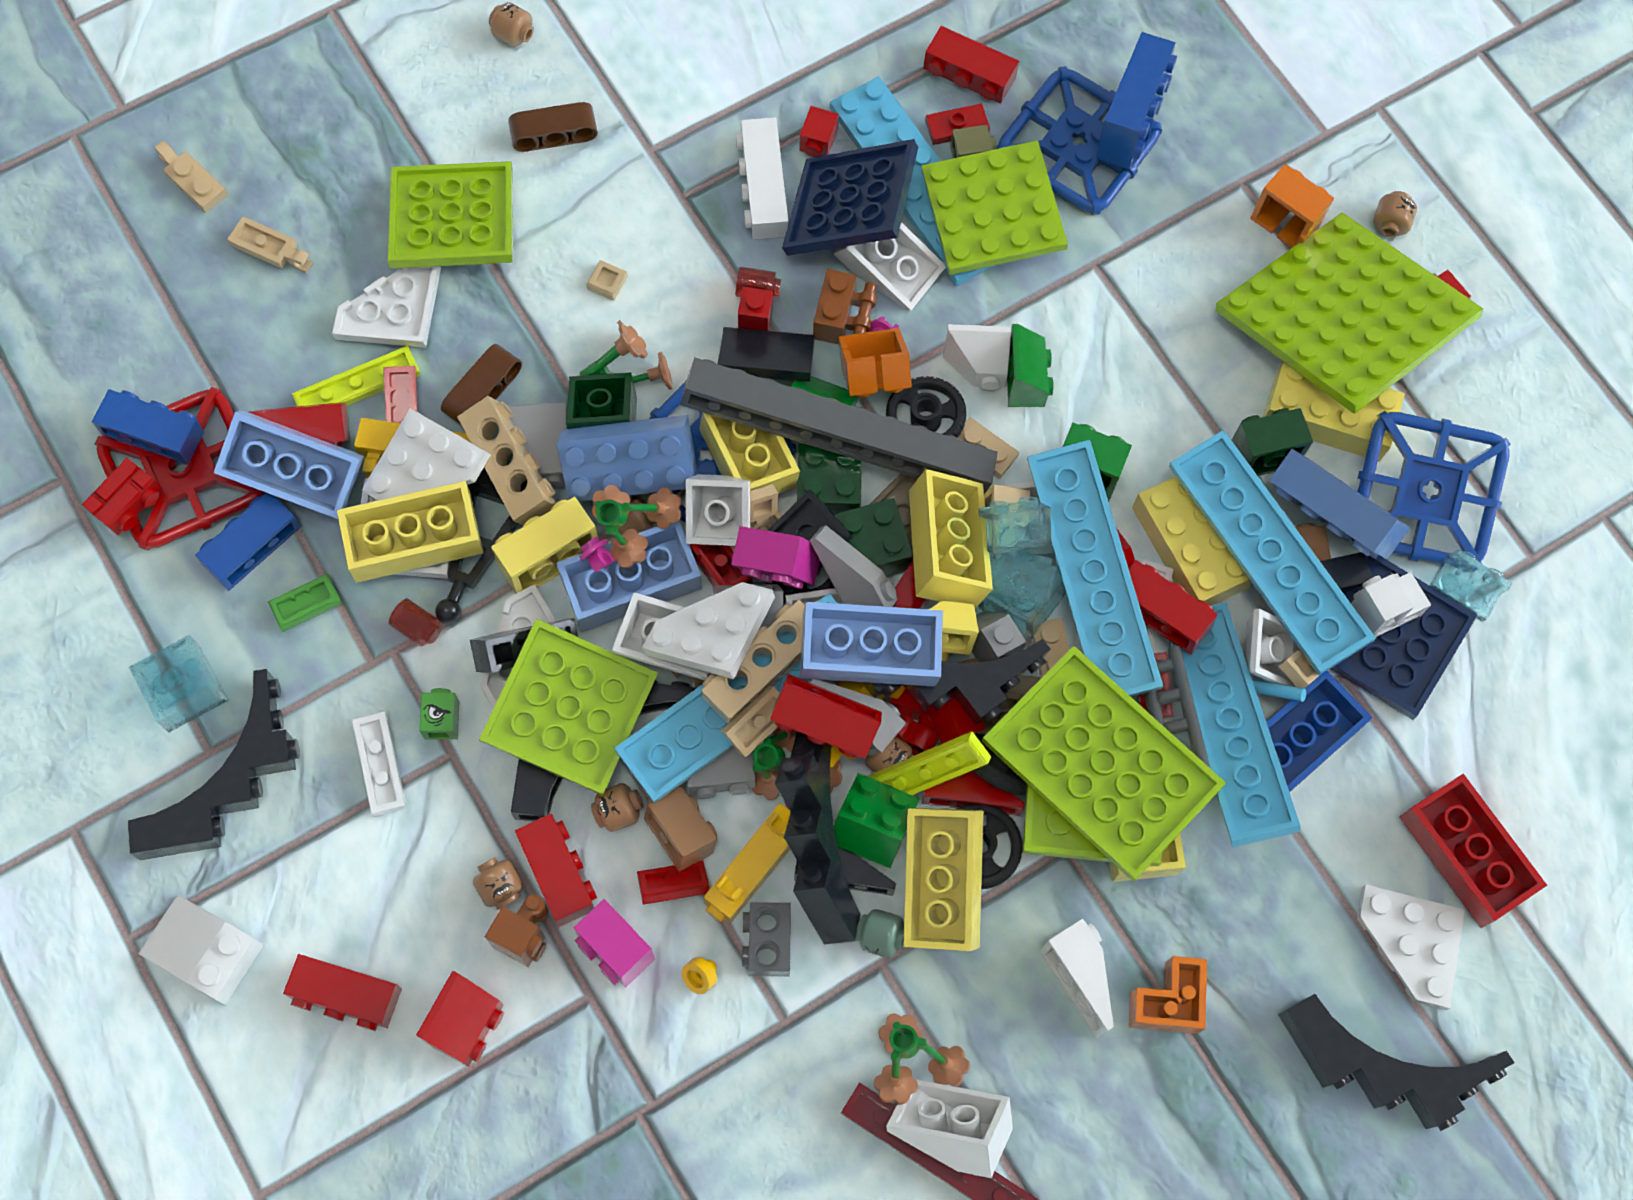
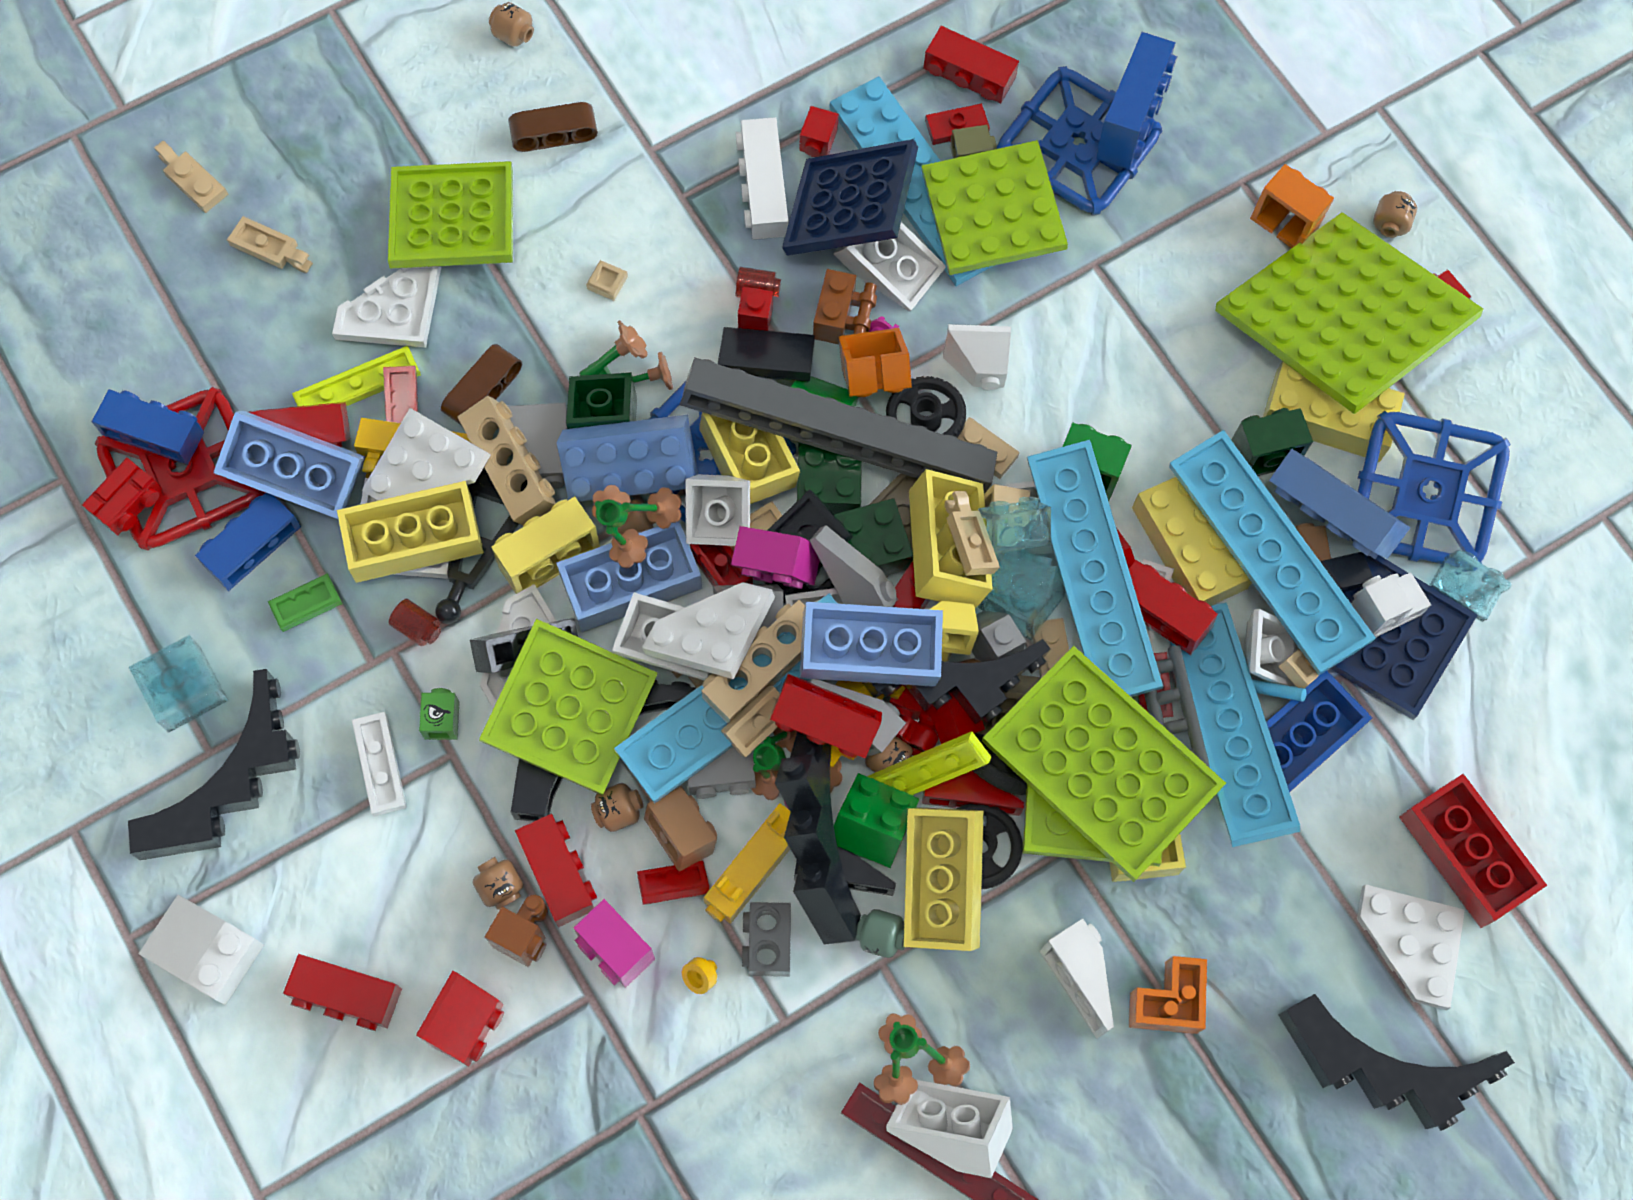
dark pink plate [579,537,615,572] -> none
tan plate [750,484,778,530] -> none
green slope [1006,324,1053,407] -> none
none -> tan plate [945,491,1000,576]

